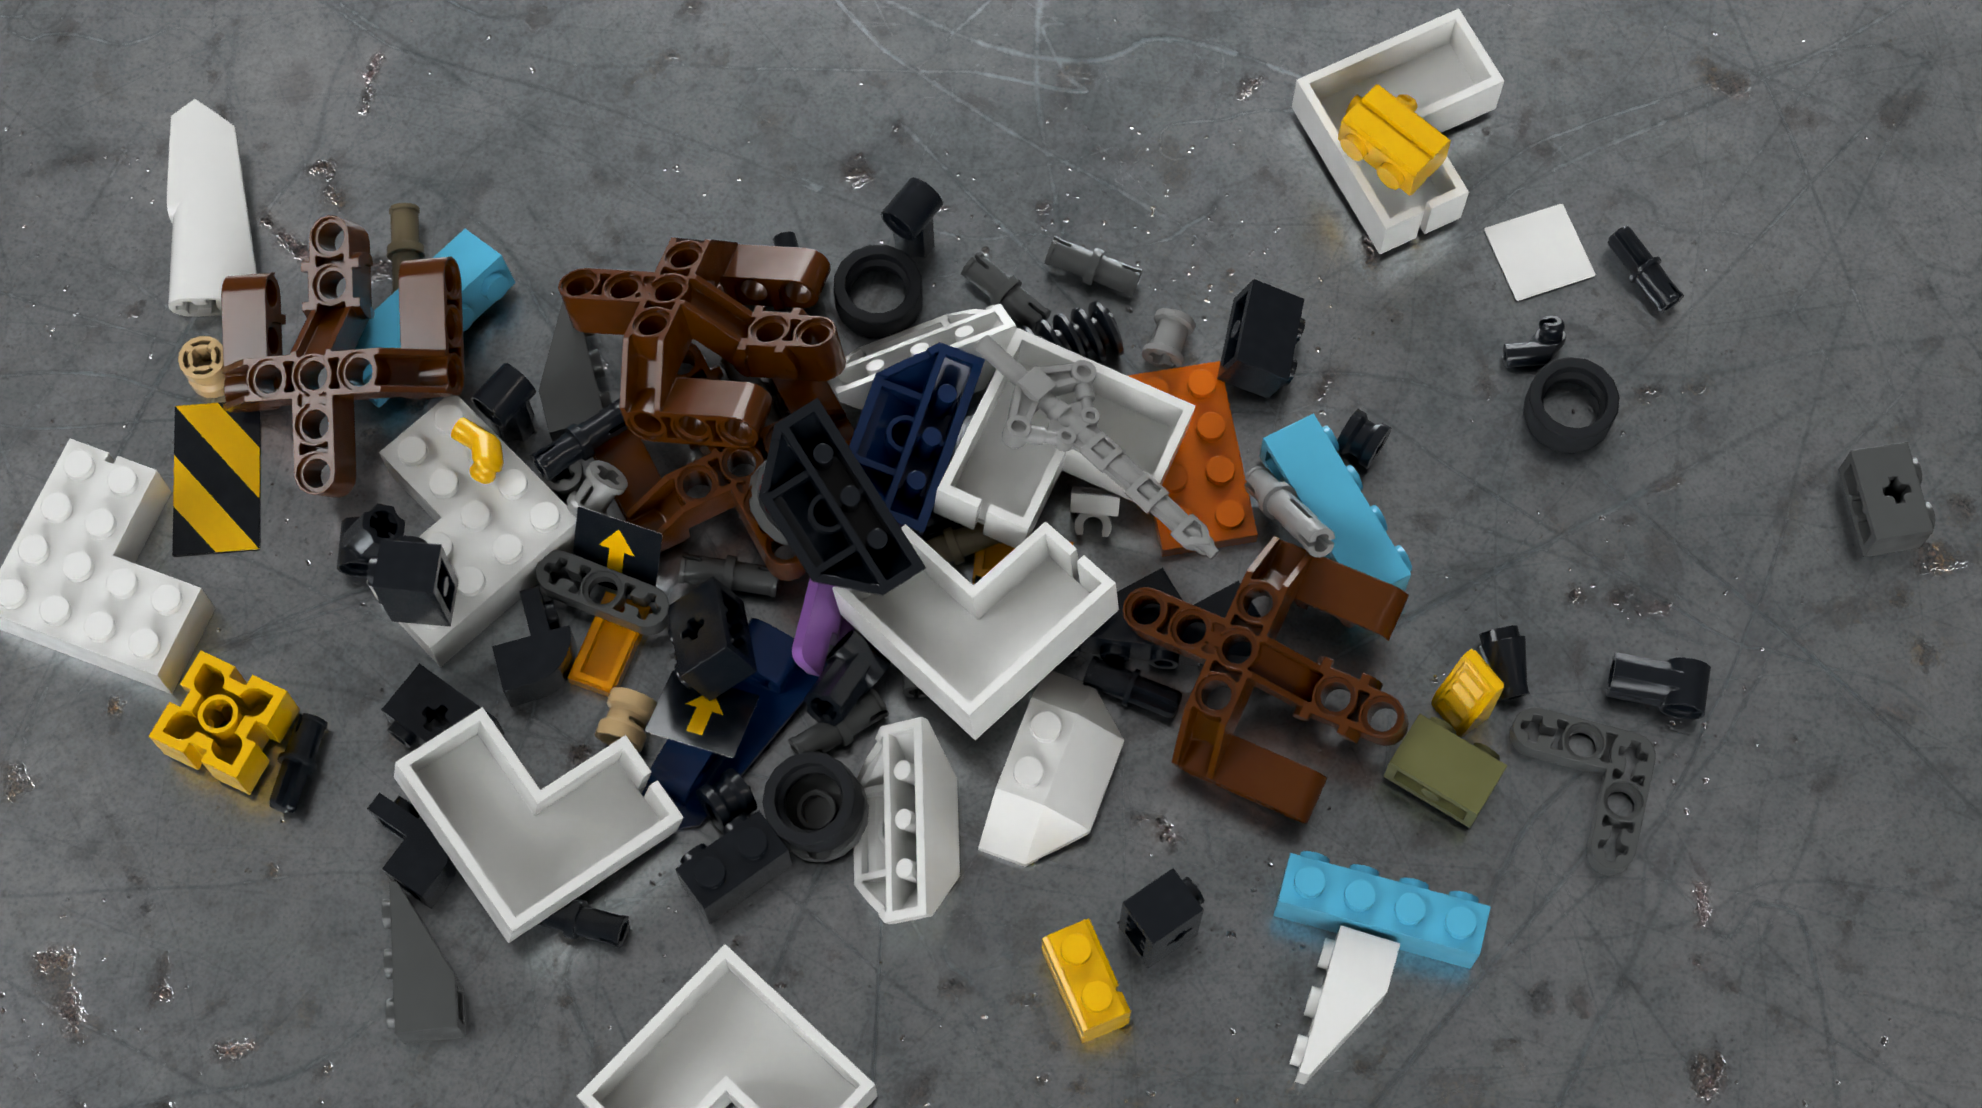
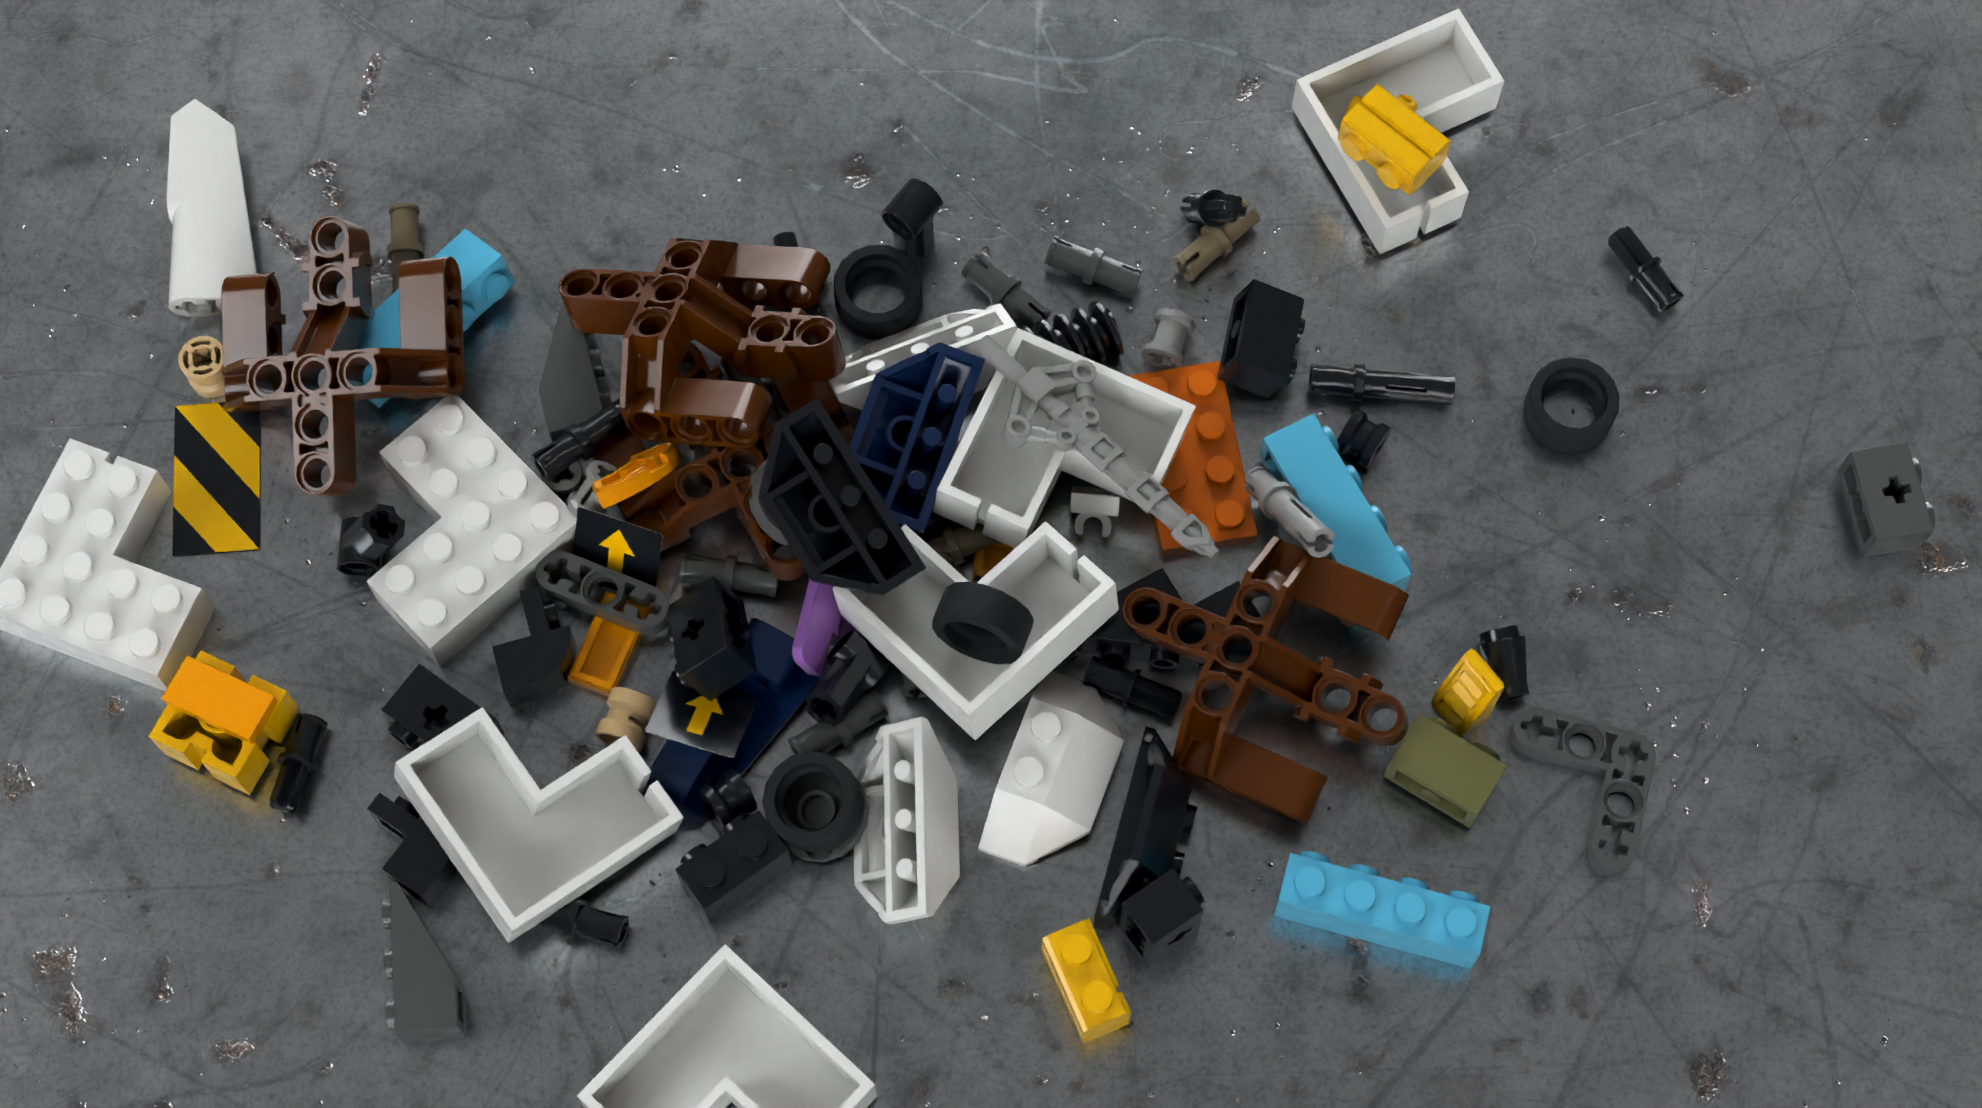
black brick [367,535,459,627] -> none
yellow arm [451,417,504,484] -> none
black piece [471,363,536,443] -> none
white slope [1290,925,1400,1085] -> none
white sticker [1484,204,1596,301] -> none
black arm [1503,316,1566,367] -> none
black piece [1606,652,1711,720] -> none
none -> light orange tile [161,655,278,745]
none -> light orange tile [591,442,682,509]
none -> black tyre [932,581,1034,664]
none -> black wedge [1093,726,1198,930]
none -> dark tan pin [1173,198,1261,281]
none -> black axle [1180,189,1247,227]
none -> black pin [1308,363,1455,405]

